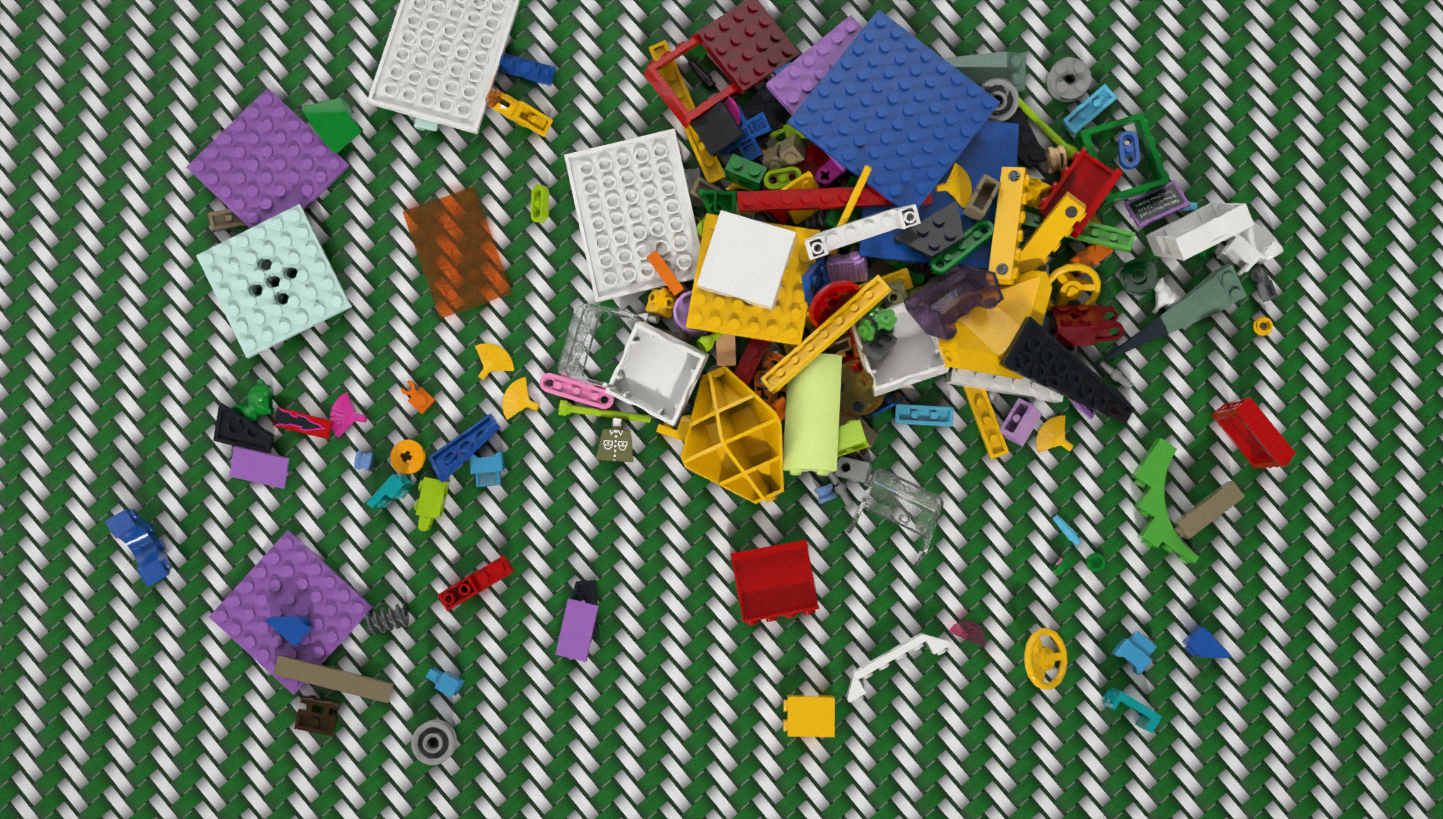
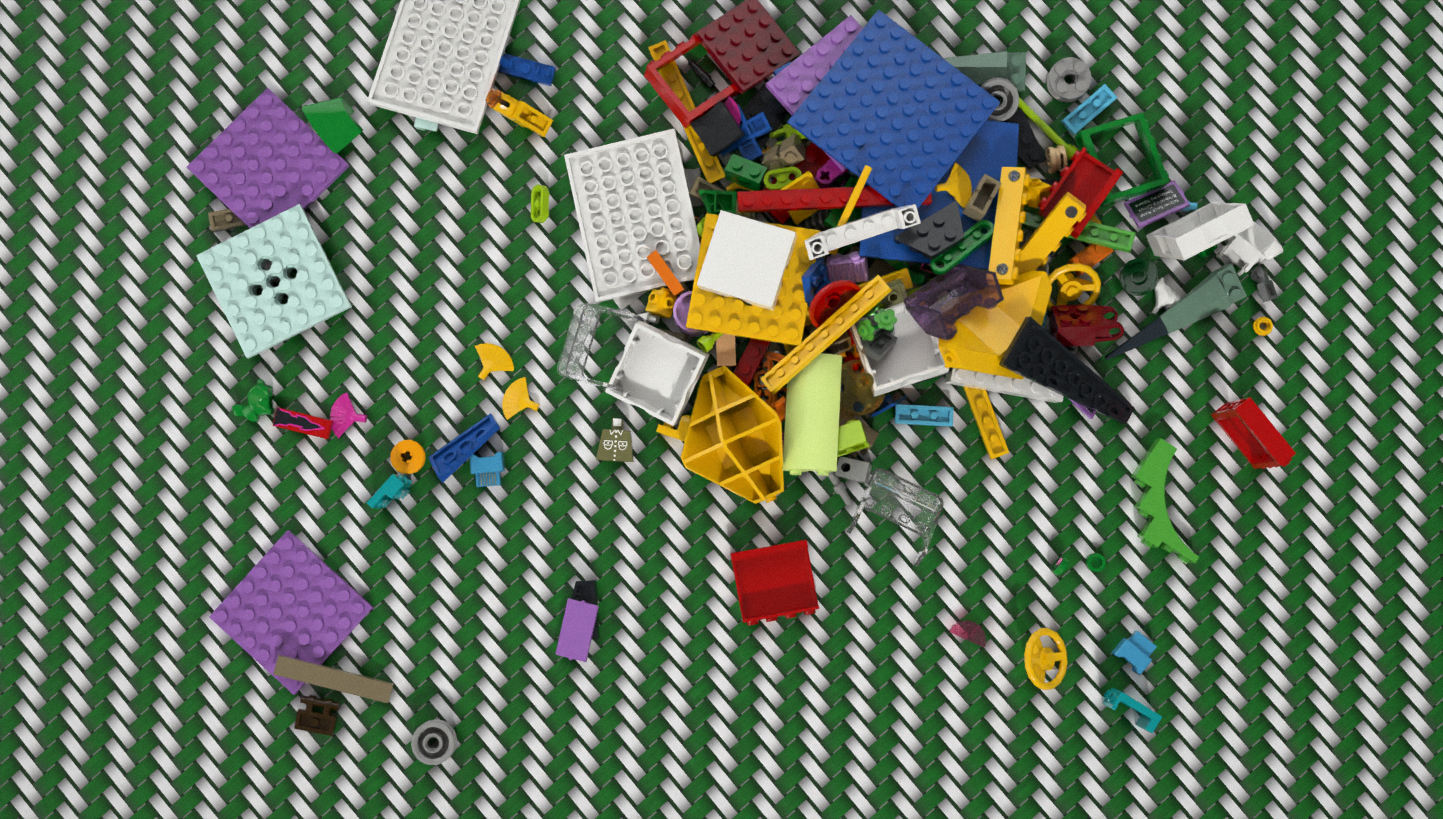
blue brick [104,509,172,587] -> none
black wing [213,403,274,454] -> none
medium lavender piece [230,446,290,489] -> none
blue slope [265,615,315,647] -> none
medium blue wheel [354,450,375,471] -> none
dark grey piece [365,602,409,635] -> none
orange plate [400,381,436,414] -> none
clear orange plate [403,187,512,319] -> none
lime hinge [414,477,450,532] -> none
dark azure piece [426,667,465,698] -> none
red slope [438,555,515,611] -> none
bright pink plate [540,373,614,409] -> none
lime piece [558,400,651,423] -> none
yellow brick [783,695,835,737] -> none
medium blue wheel [814,483,837,504] -> none
white slope [846,633,951,703] -> none
lavender brick [999,398,1042,446] -> none
yellow hand [1036,415,1074,453] -> none
medium azure animal [1053,514,1081,546] -> none
light grey bar [1098,361,1134,390] -> none
blue plate [1118,131,1140,170] -> none
dark tan brick [1173,481,1245,539] -> none
blue slope [1182,626,1231,658] -> none

